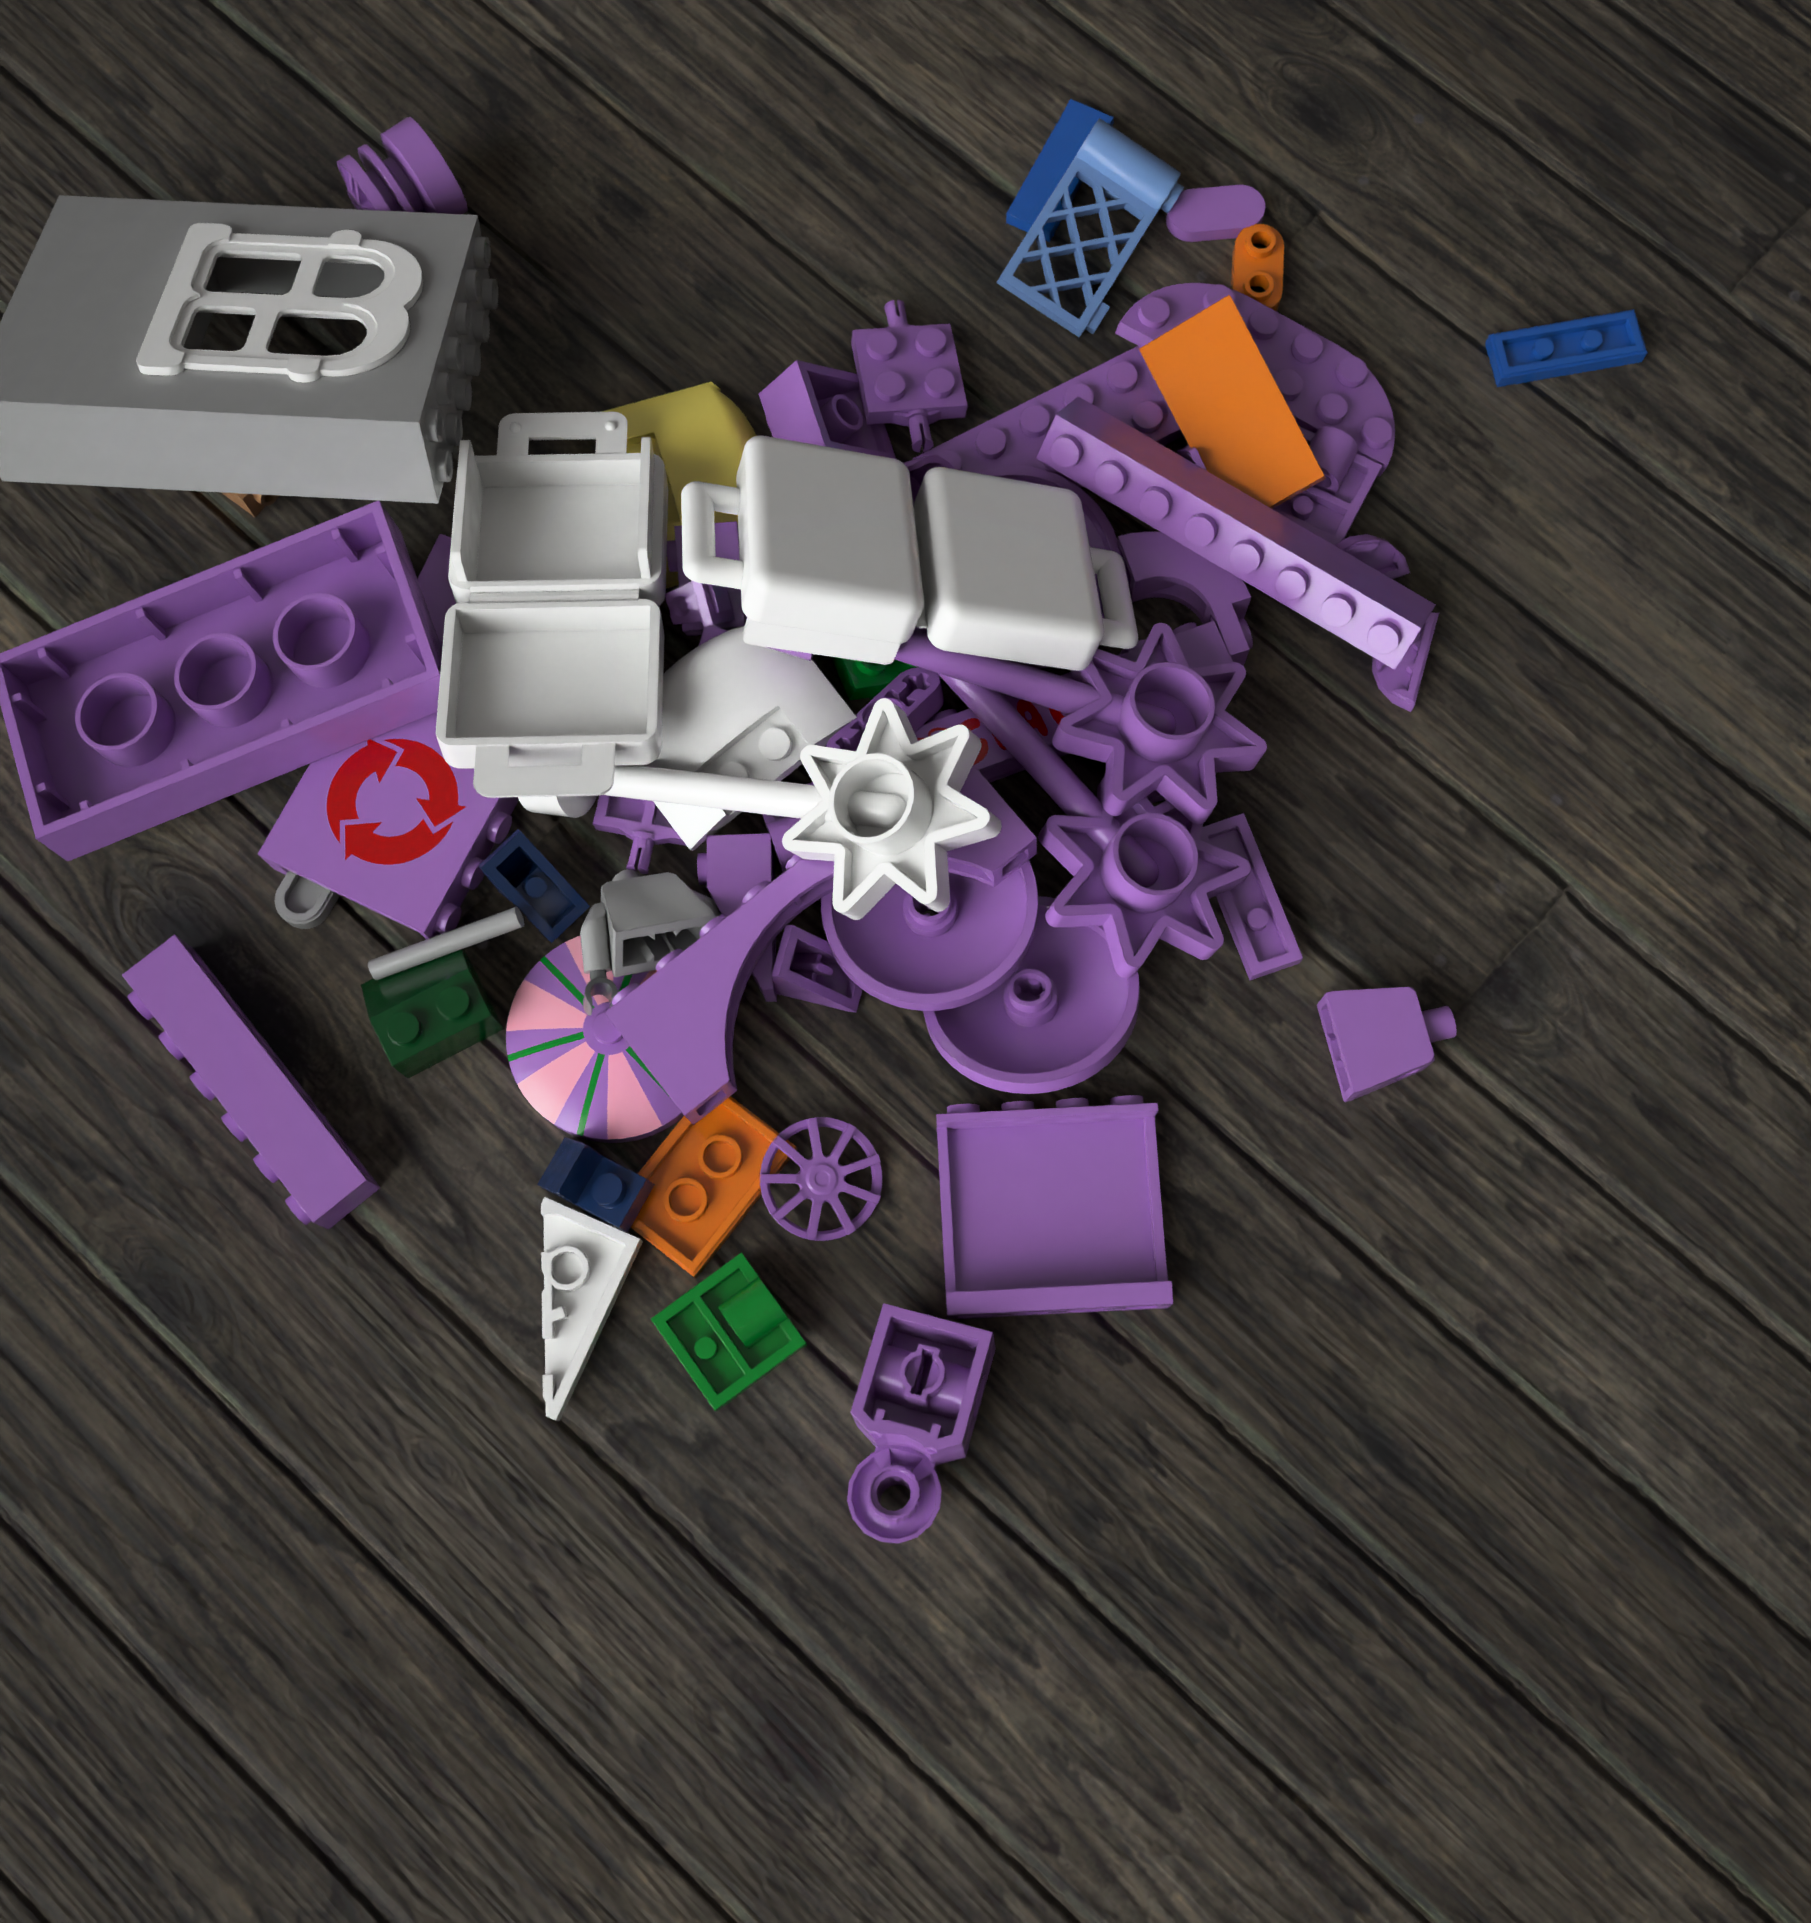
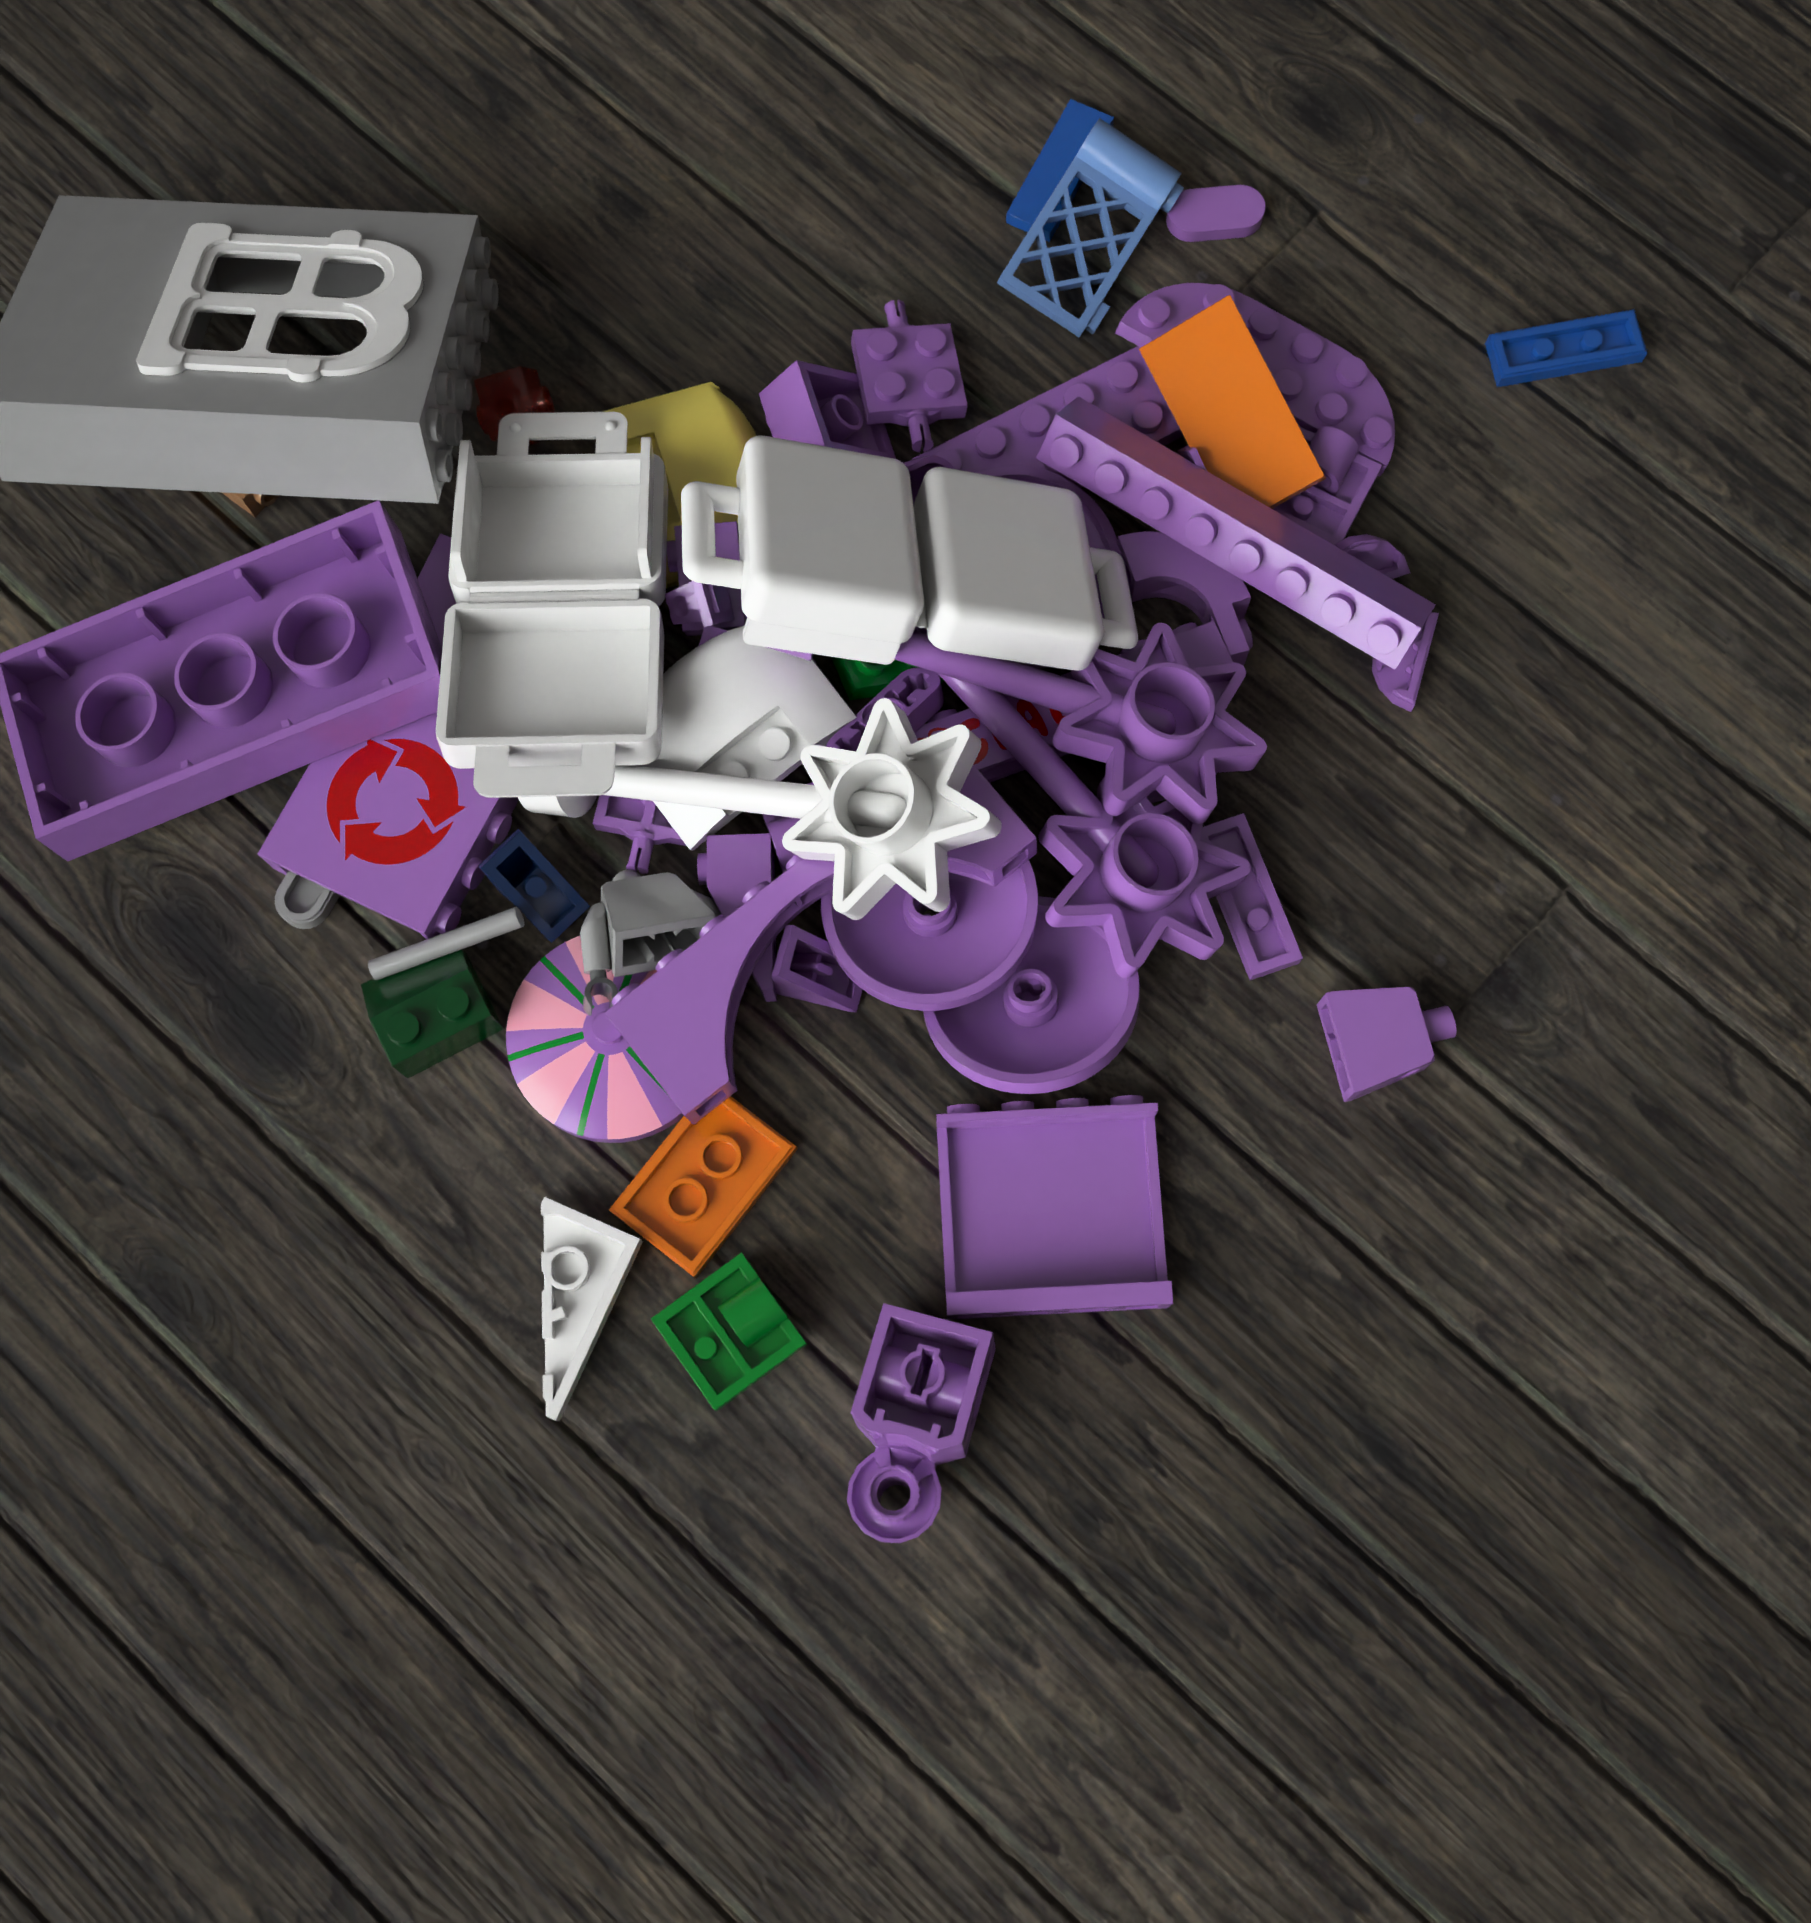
medium lavender brick [122,934,381,1230] -> none
medium lavender wheel [336,117,468,214] -> none
dark blue slope [537,1137,655,1233] -> none
medium lavender wheel [760,1117,882,1241] -> none
orange plate [1231,224,1284,311] -> none
none -> clear red brick [474,366,554,446]

